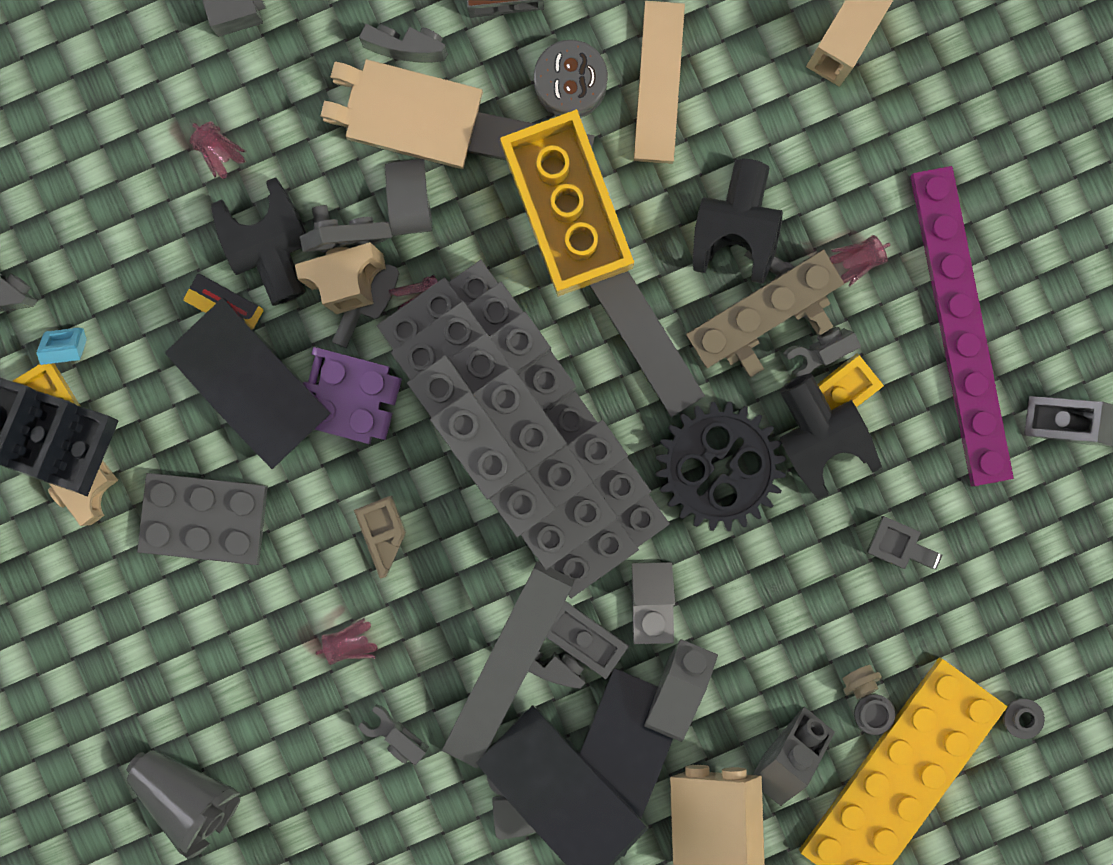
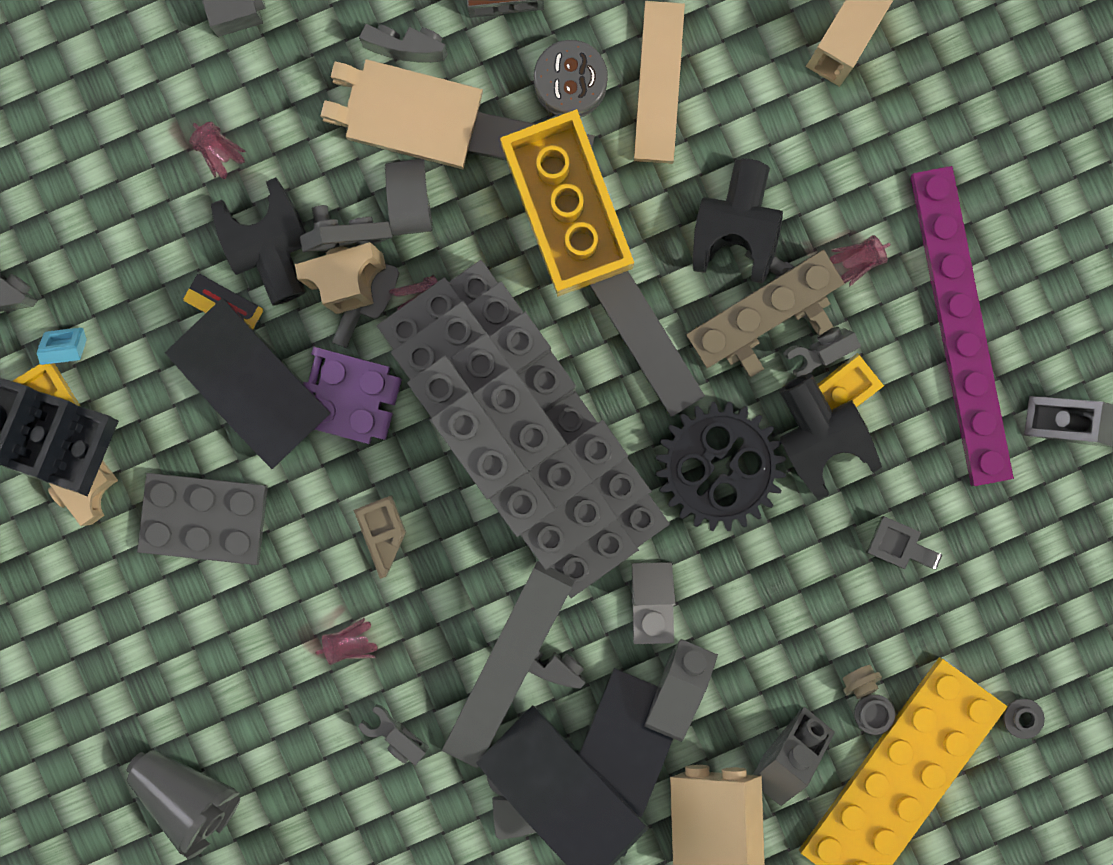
dark grey plate [546,600,629,679] -> none

